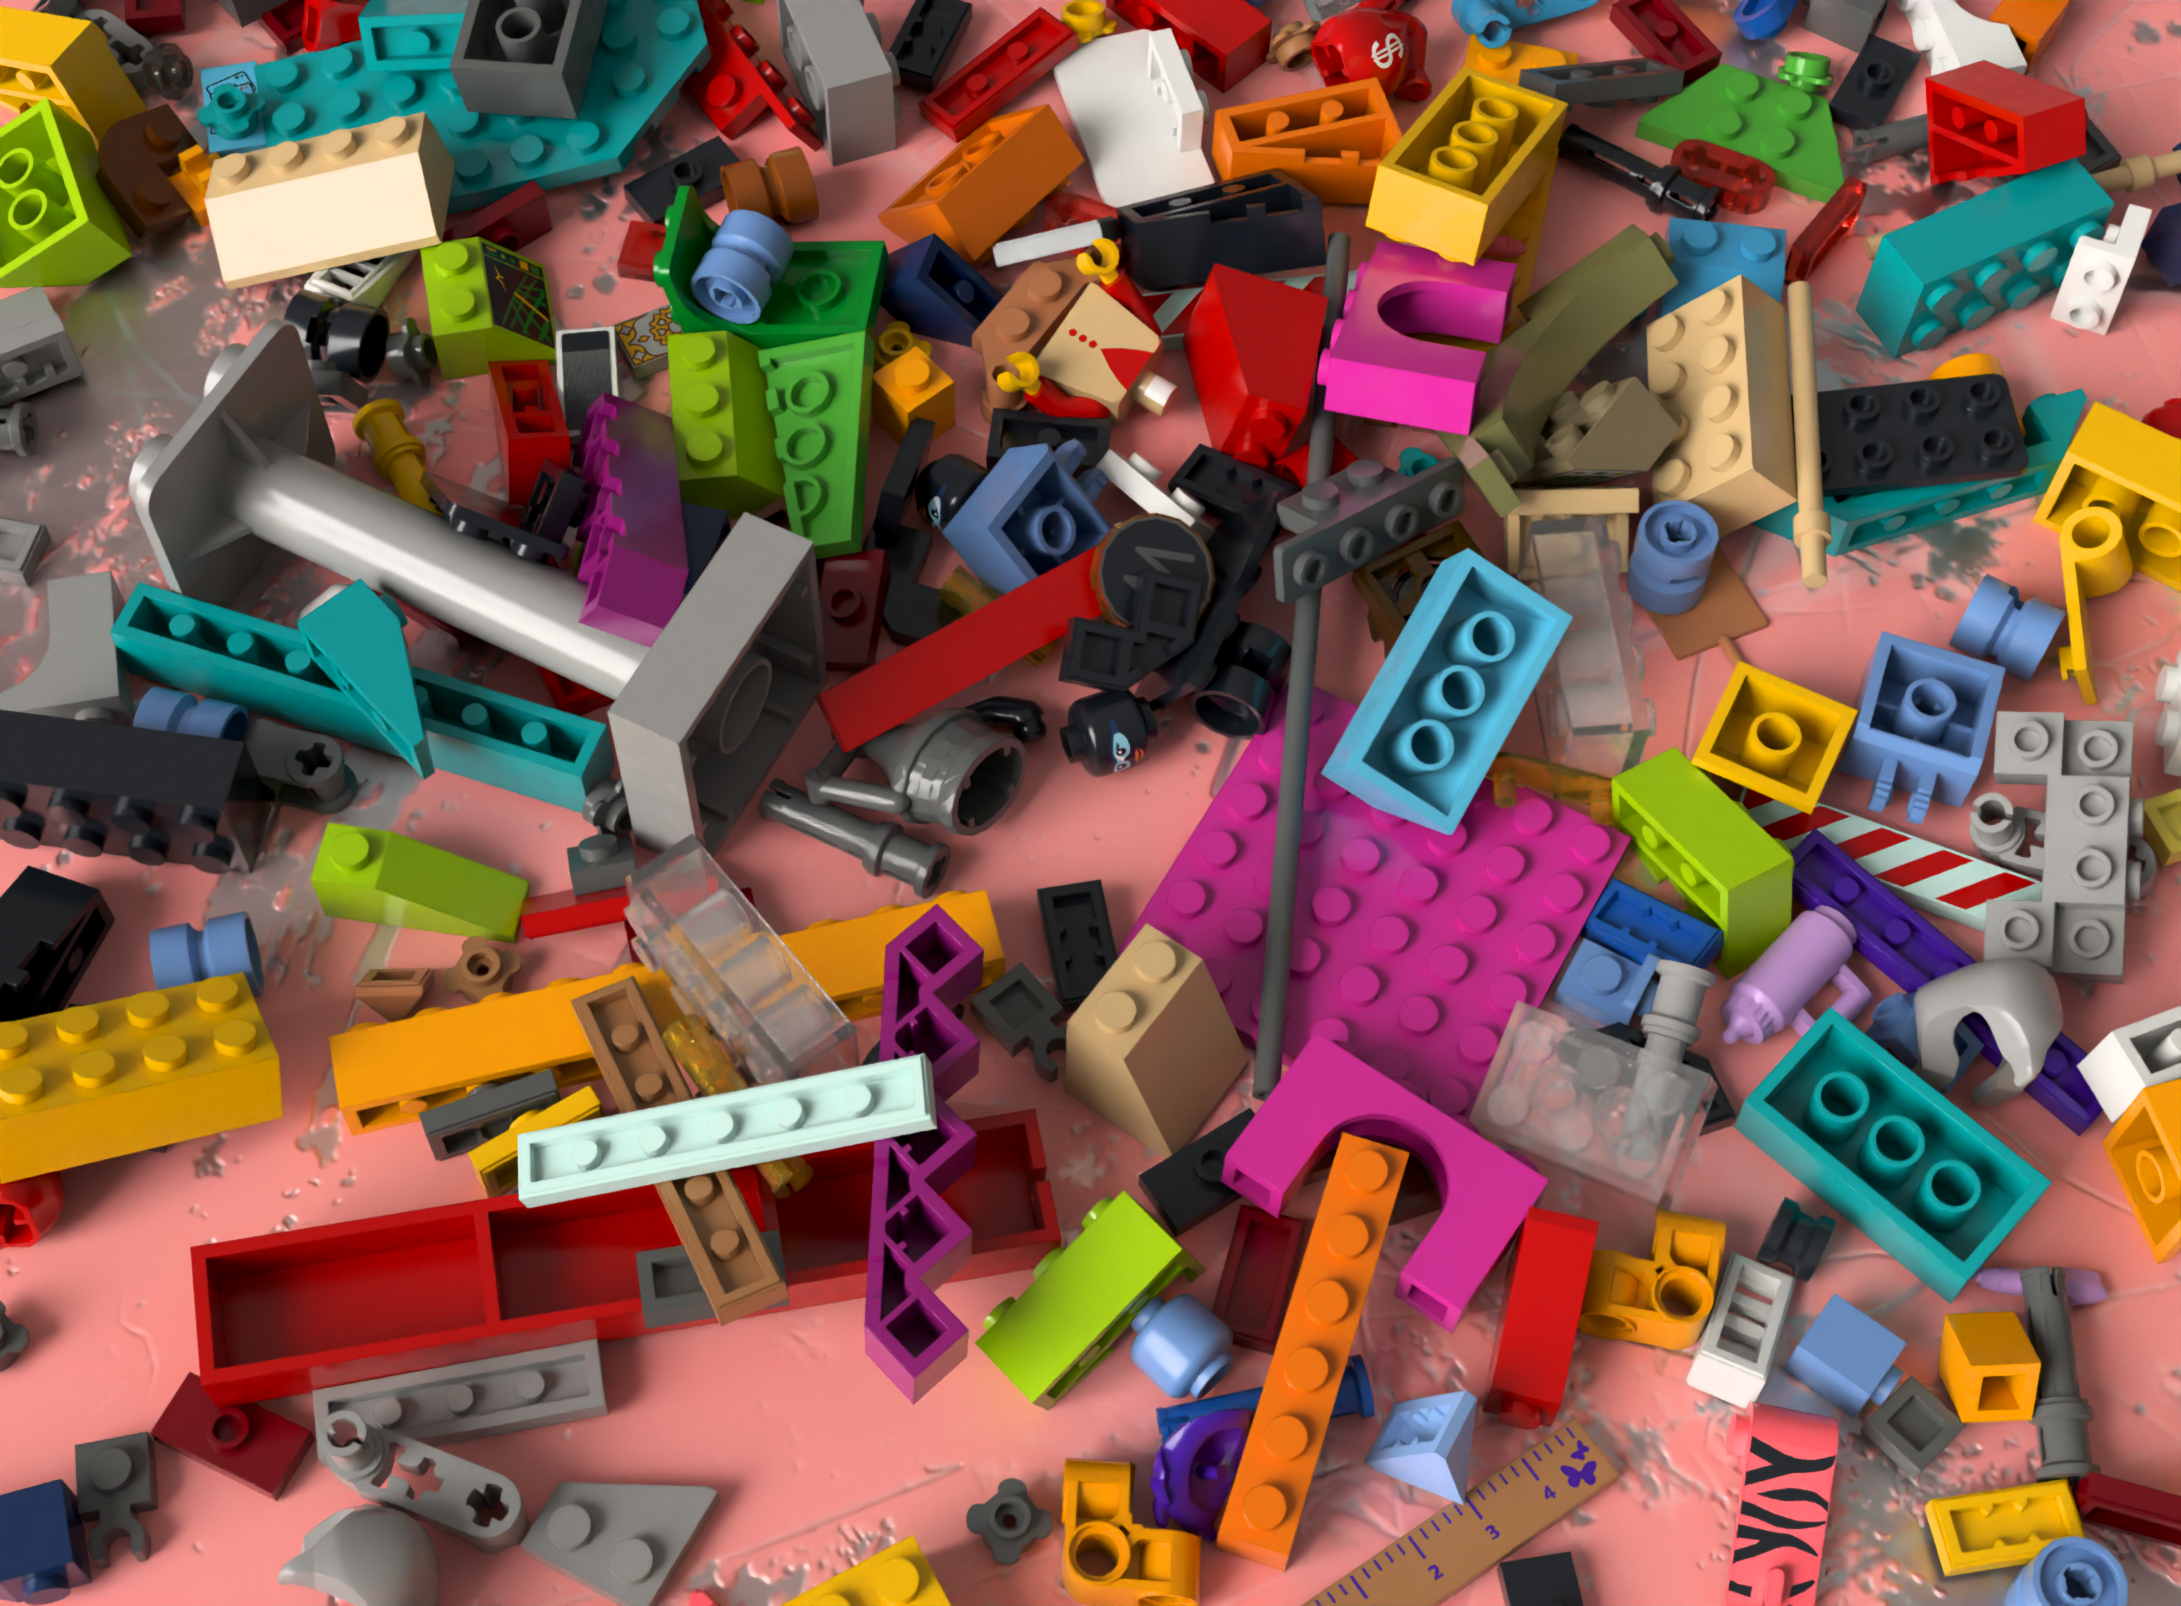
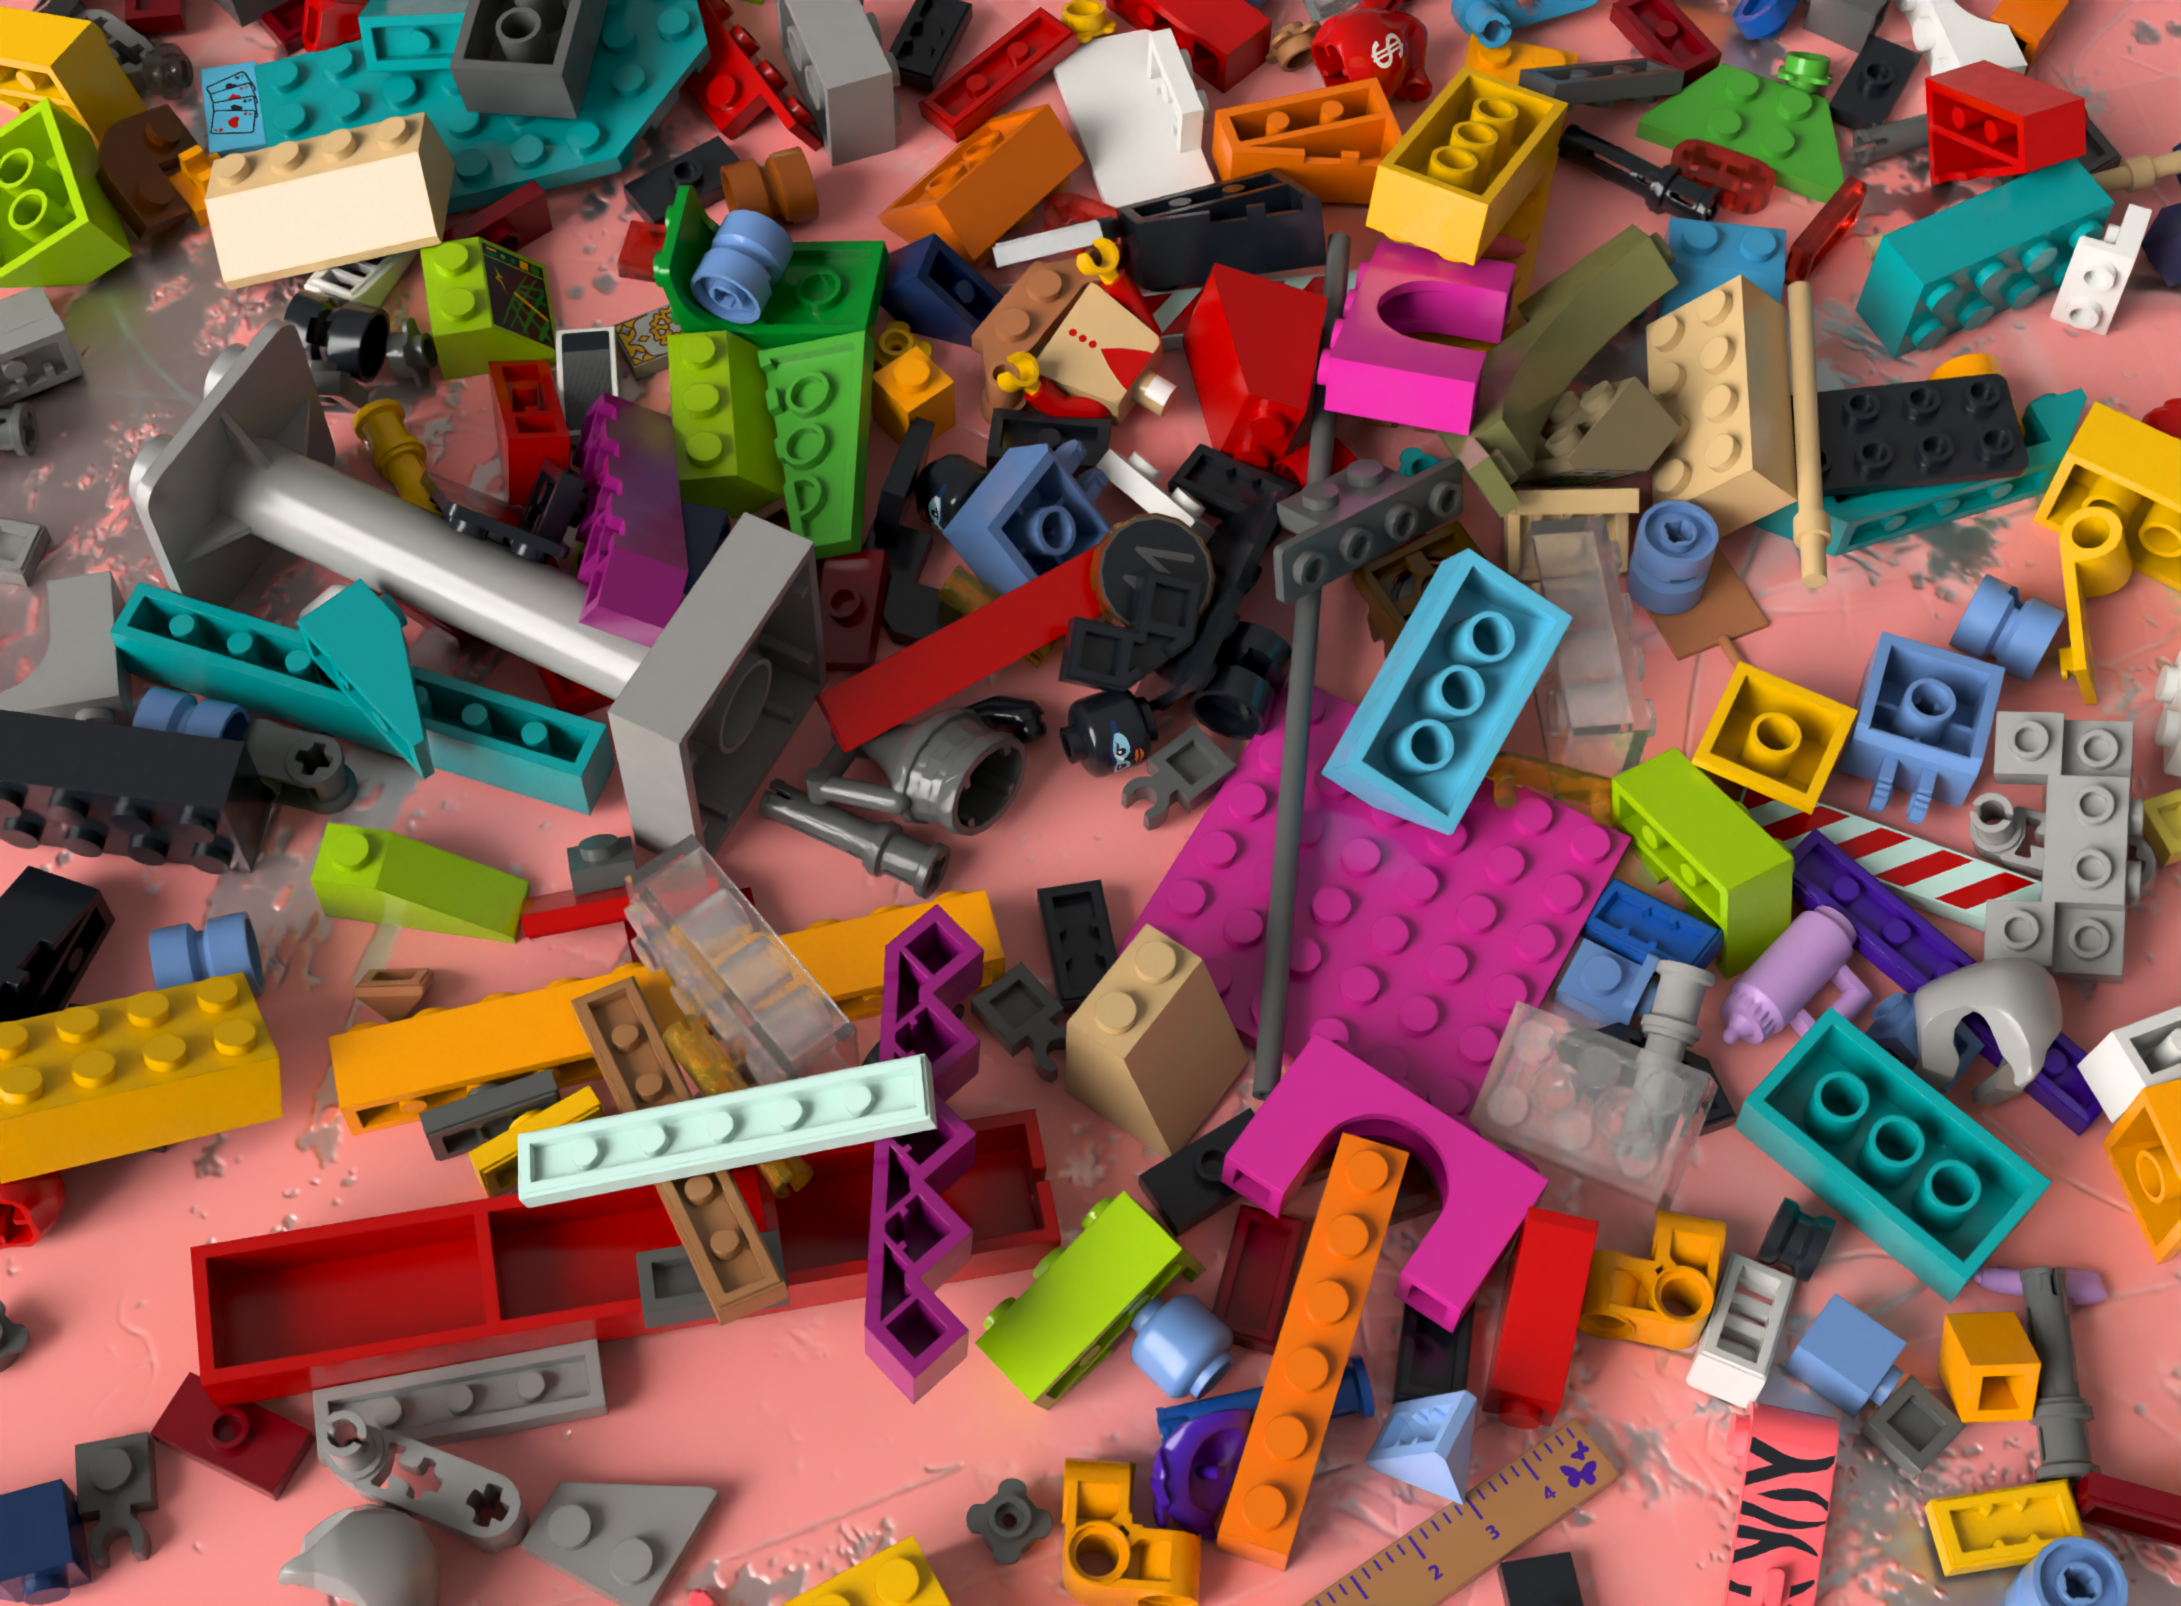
teal plate [197,83,266,141] -> none
medium nougat plate [443,936,522,1004] -> none
dark grey plate [582,778,633,837] -> none
none -> dark grey plate [1121,724,1237,831]
none -> black tile [1392,1300,1476,1404]

